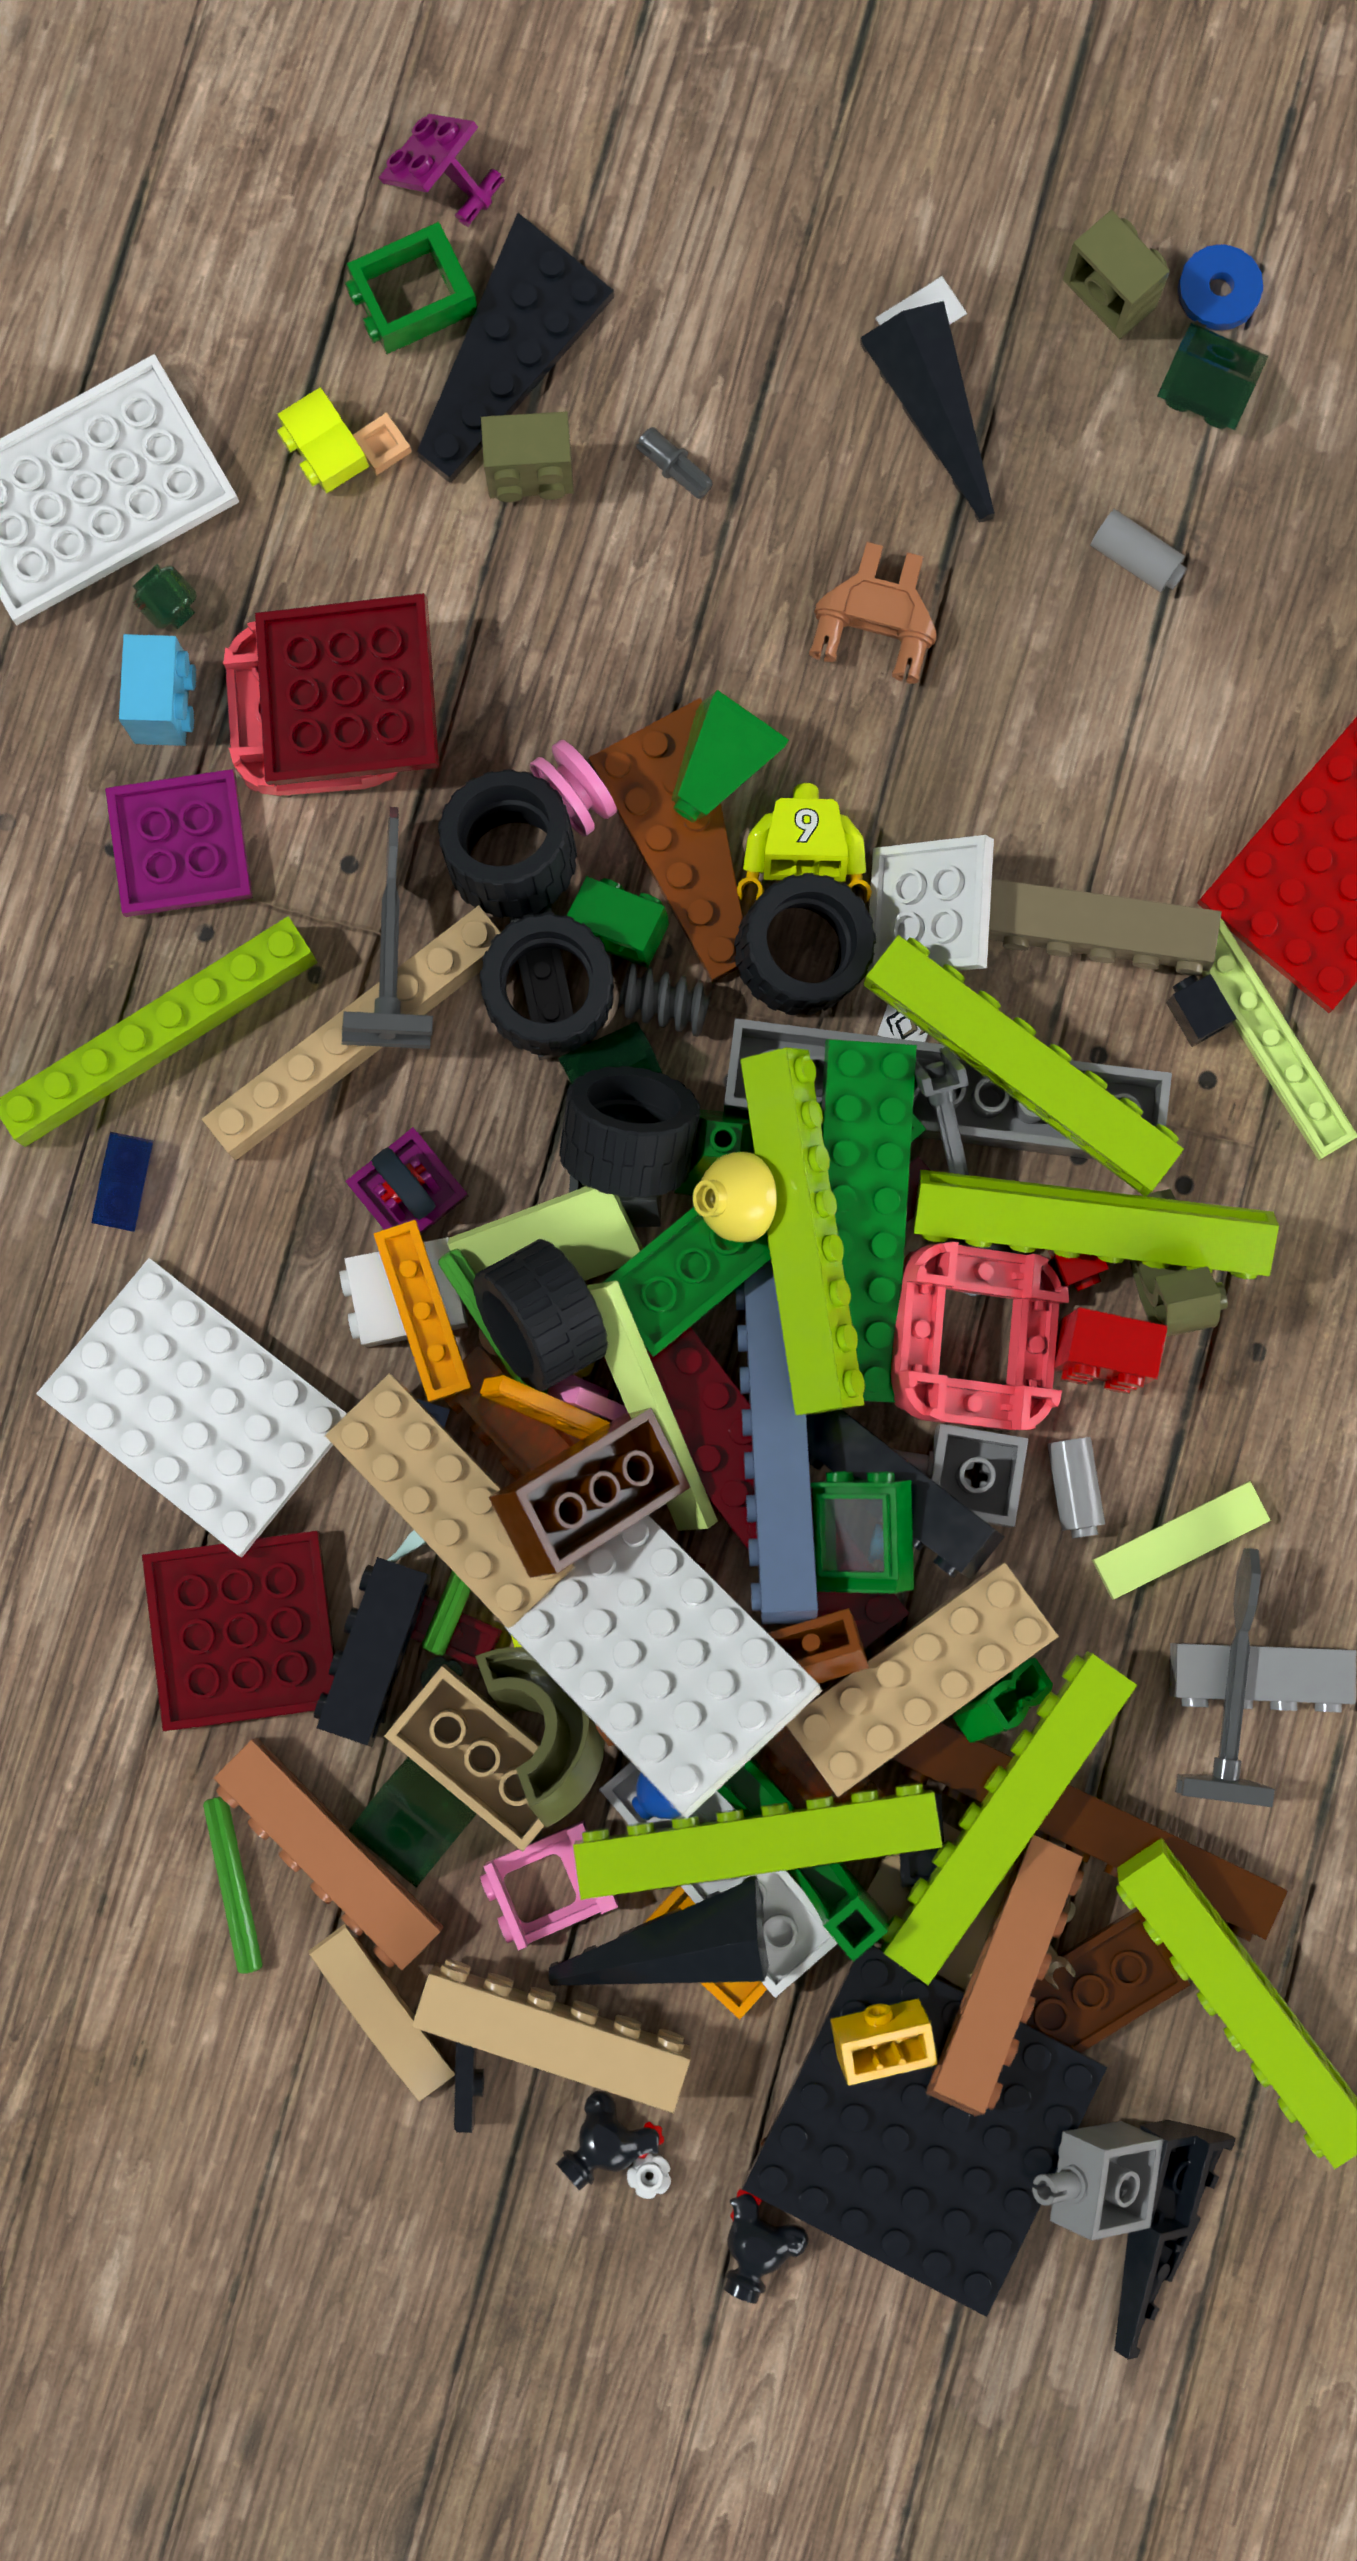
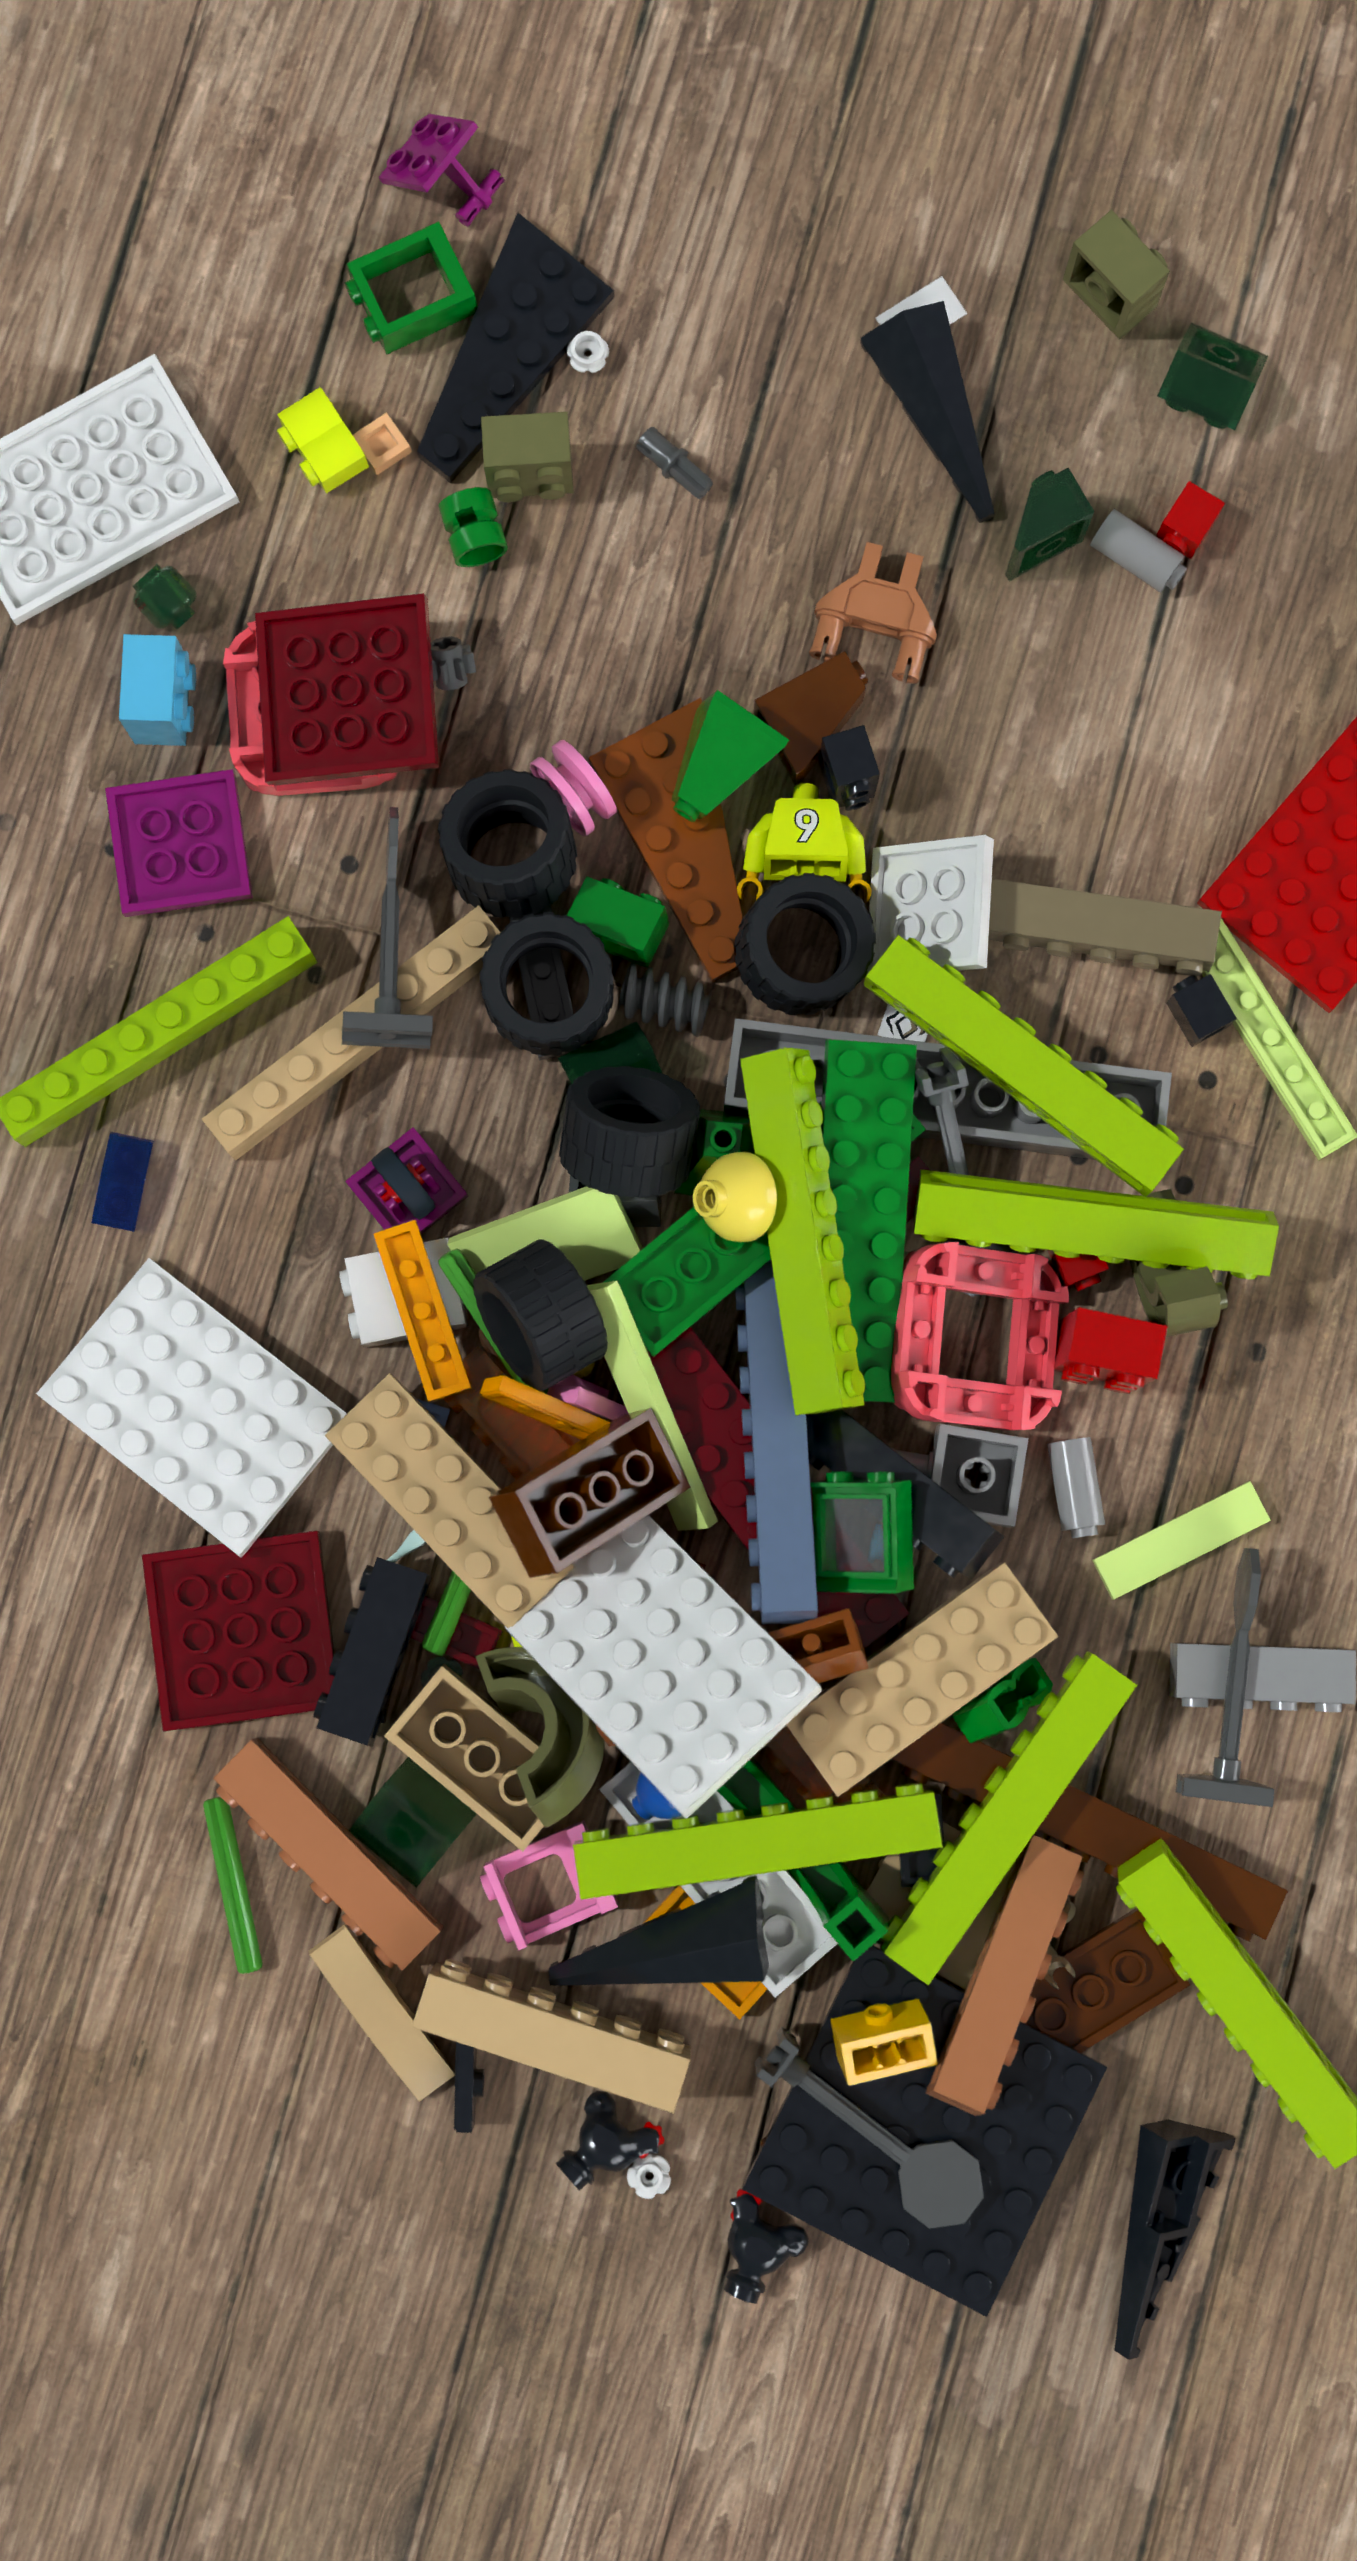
light grey brick [1032,2121,1163,2241] -> none
blue tile [1177,244,1264,331] -> none
none -> dark grey gear [431,636,476,690]
none -> green wheel [438,487,508,567]
none -> white plate [567,331,609,373]
none -> reddish brown slope [753,651,868,785]
none -> dark grey piece [755,2026,984,2229]
none -> black brick [818,725,880,811]
none -> clear green slope [1005,467,1094,581]
none -> red brick [1156,481,1225,560]

